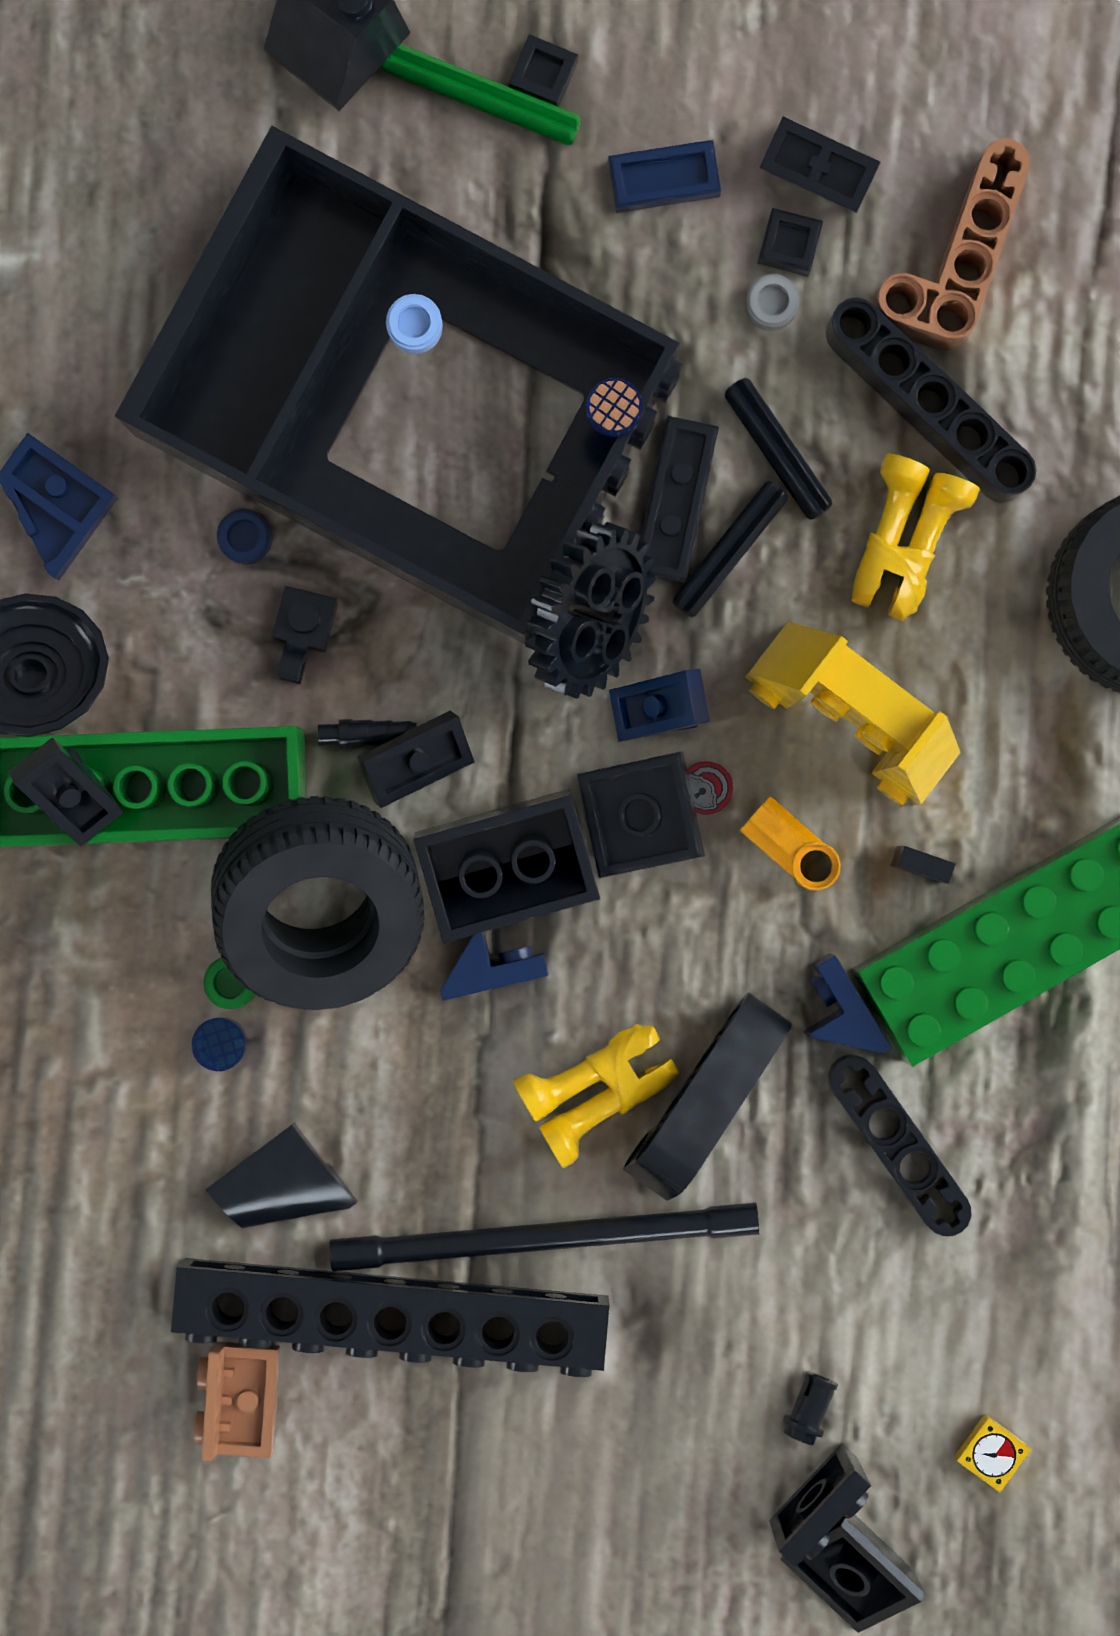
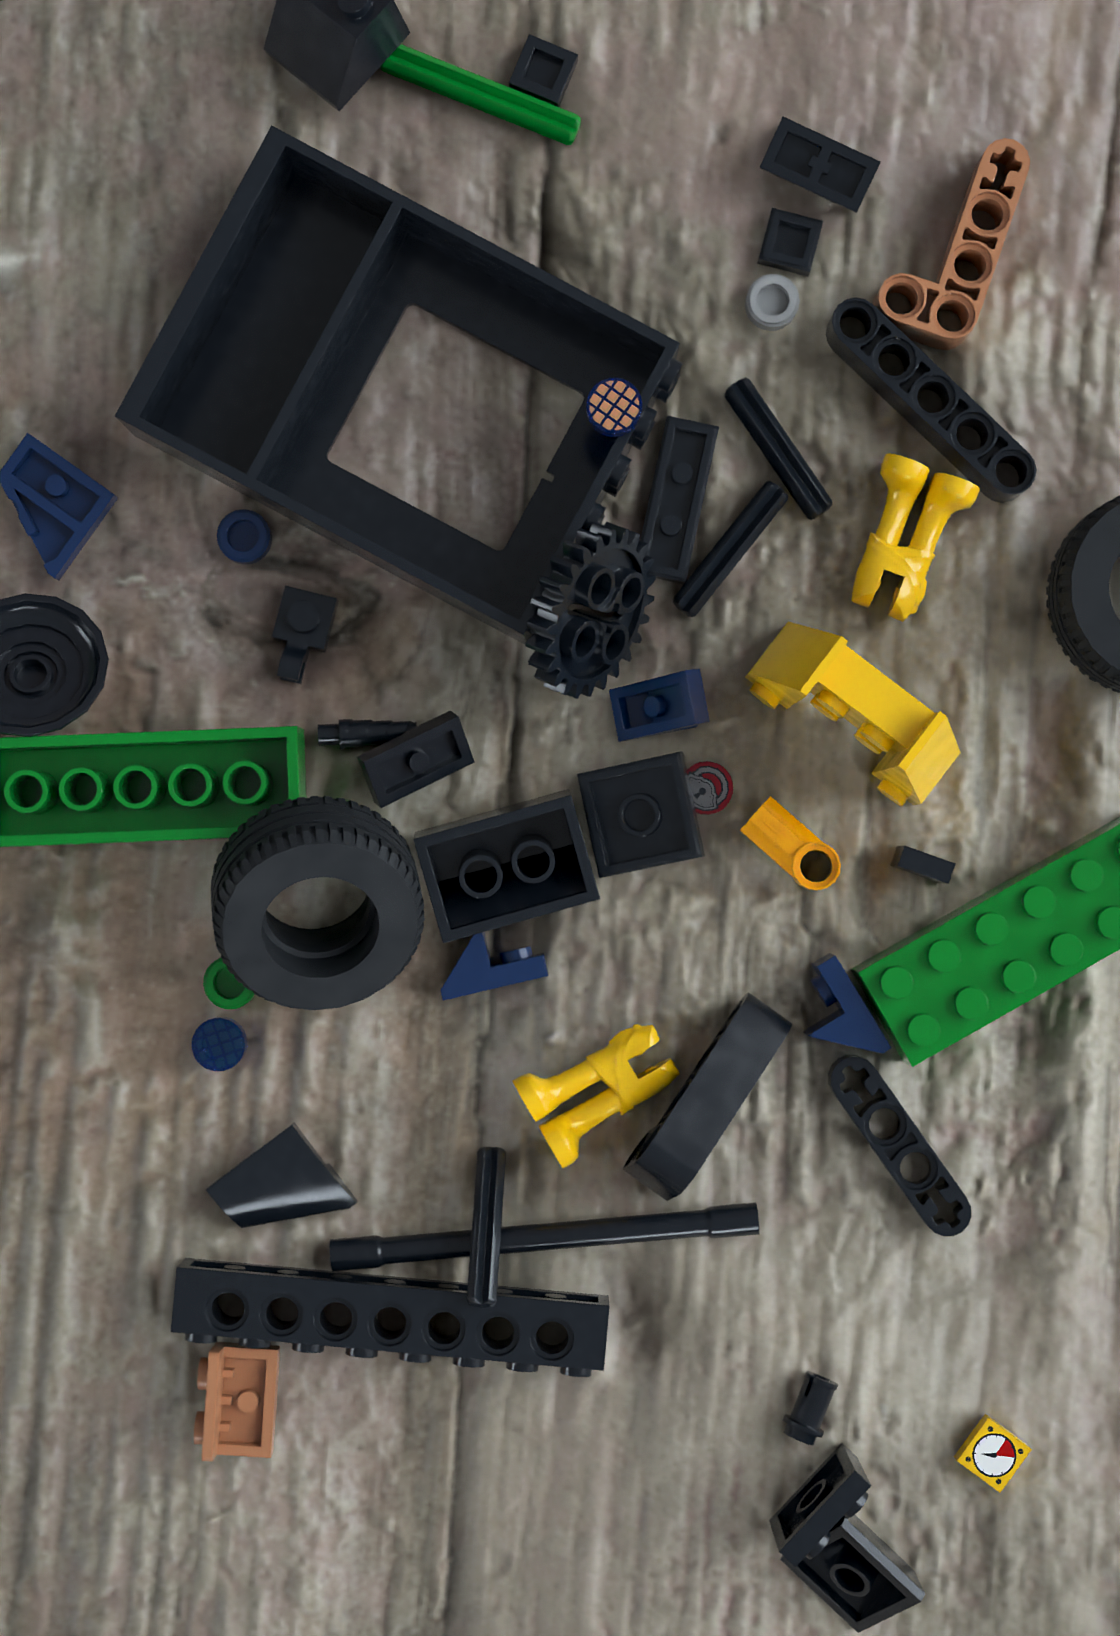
black slope [9,737,124,846] -> none
light blue tile [386,294,443,354] -> none
dark blue tile [608,140,721,213] -> none
none -> black axle [467,1147,506,1308]

